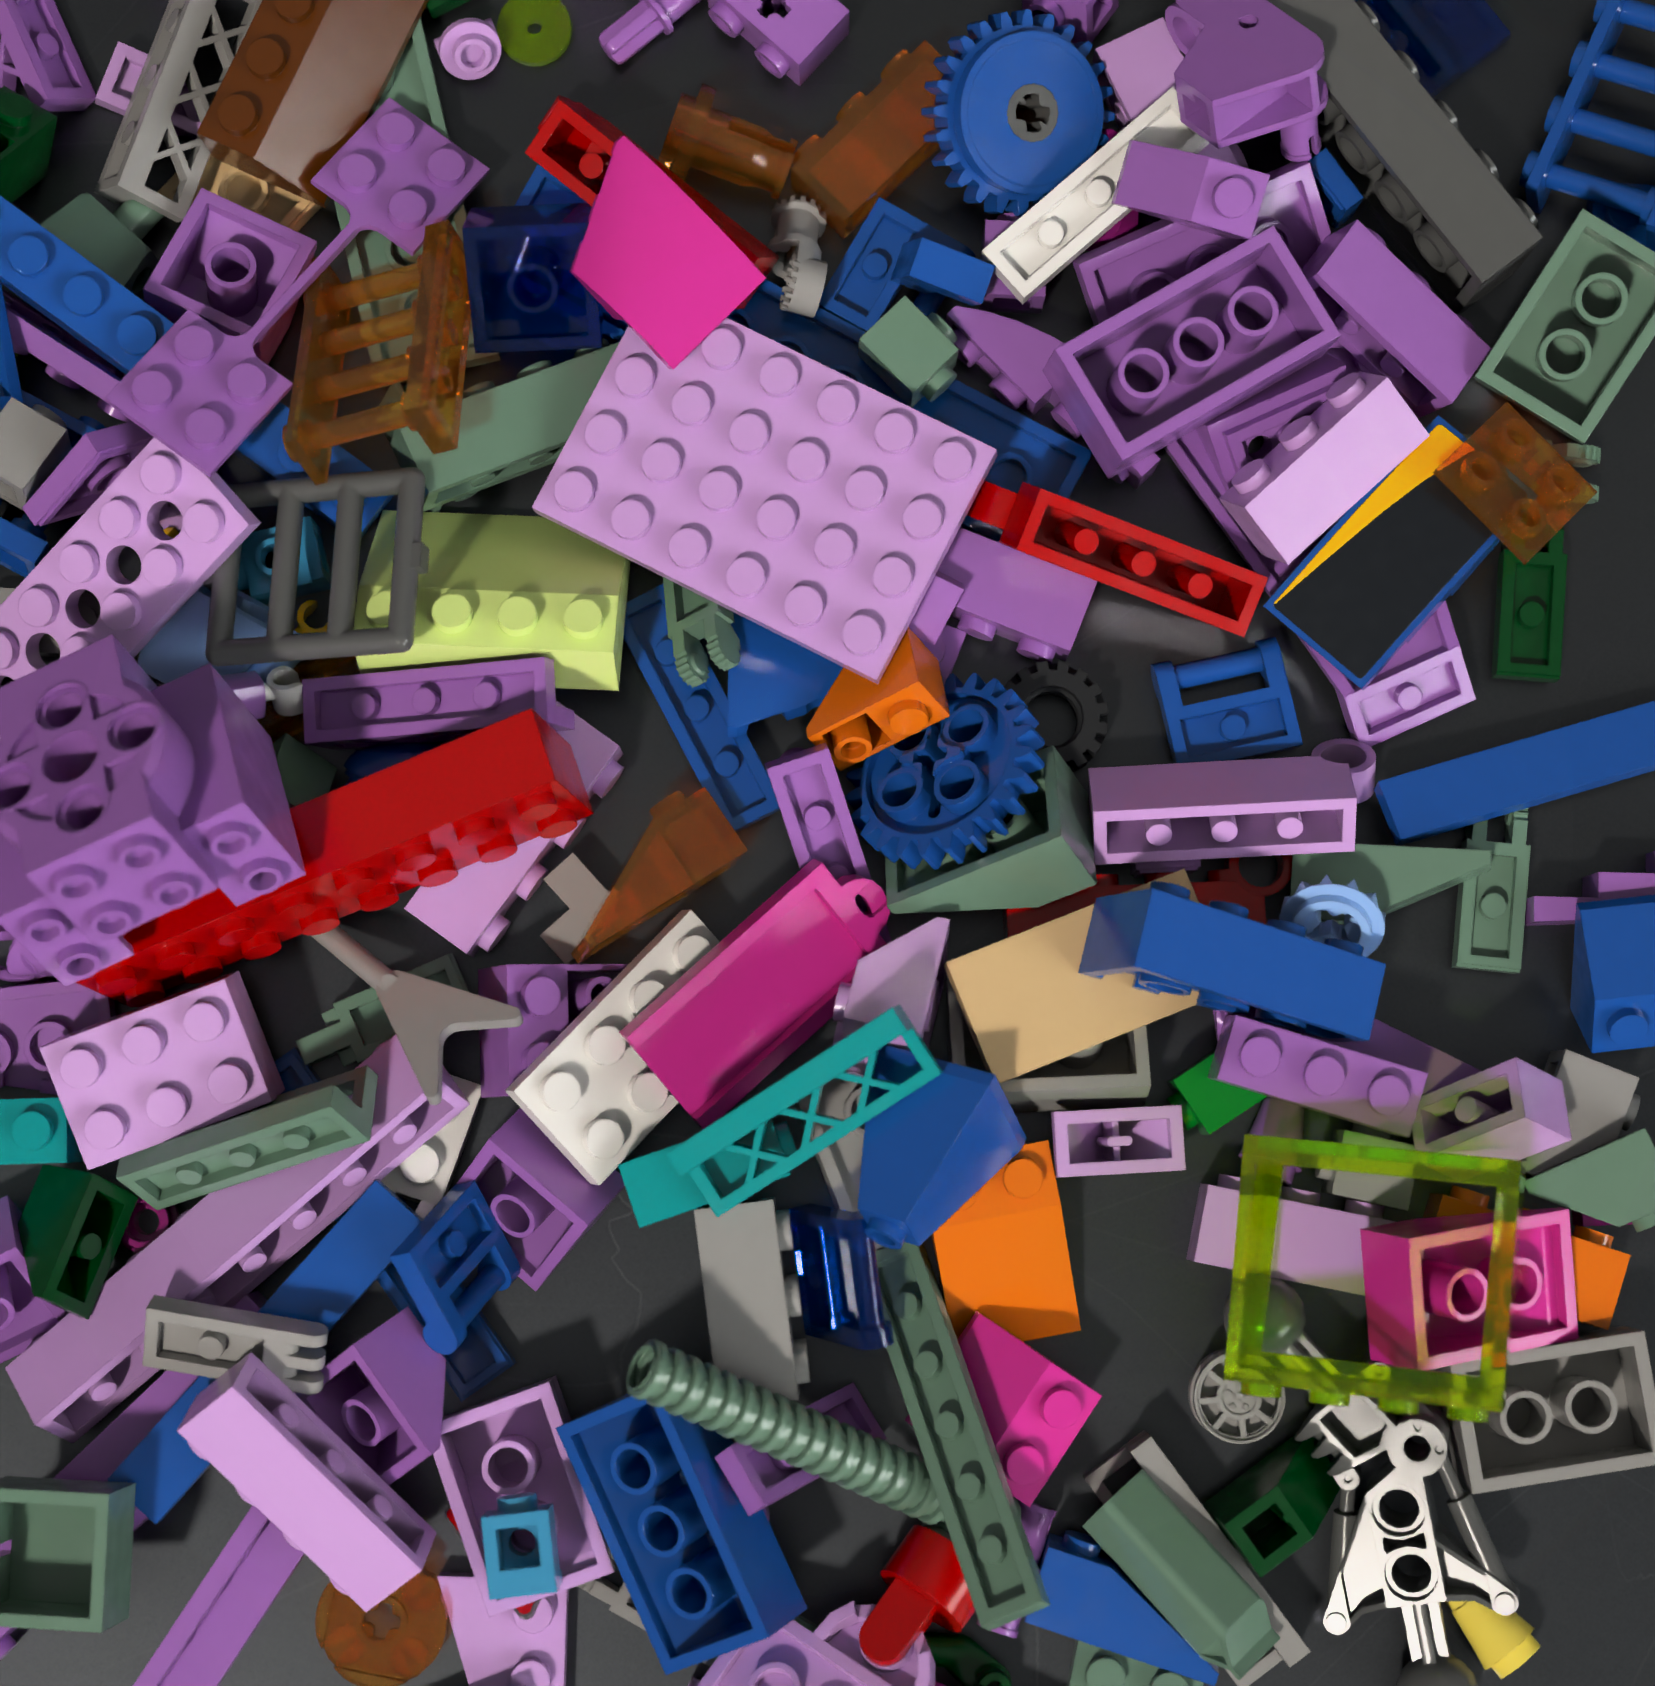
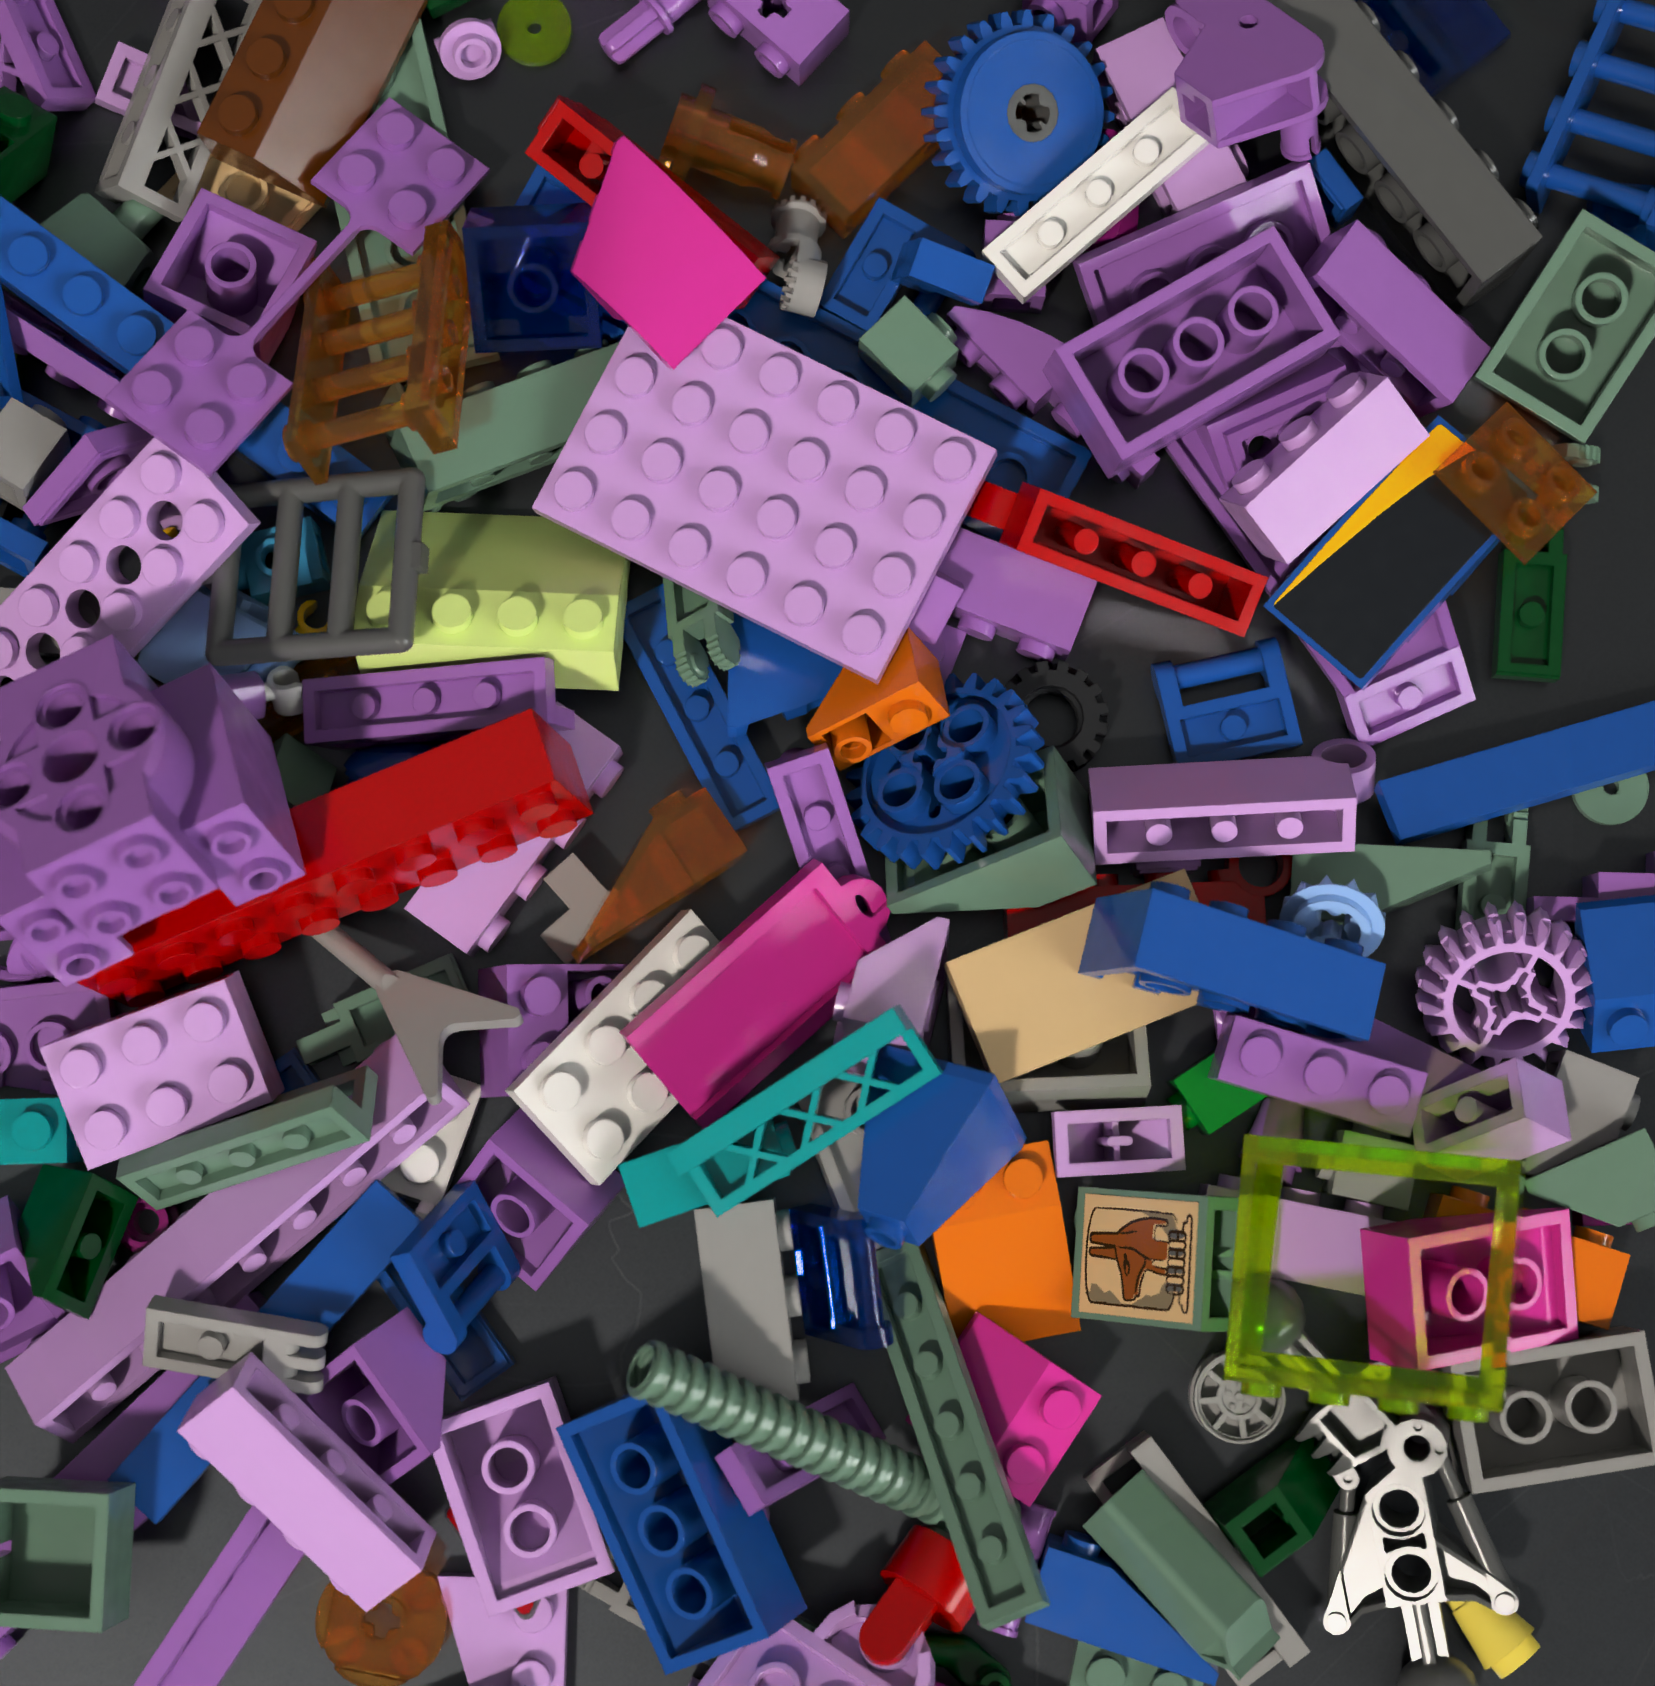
dark azure brick [481,1492,563,1600] -> none
medium lavender slope [1111,140,1270,239] -> none
none -> brick [1071,1186,1245,1332]
none -> lavender gear [1415,900,1594,1068]
none -> sand green wheel [1572,773,1649,826]

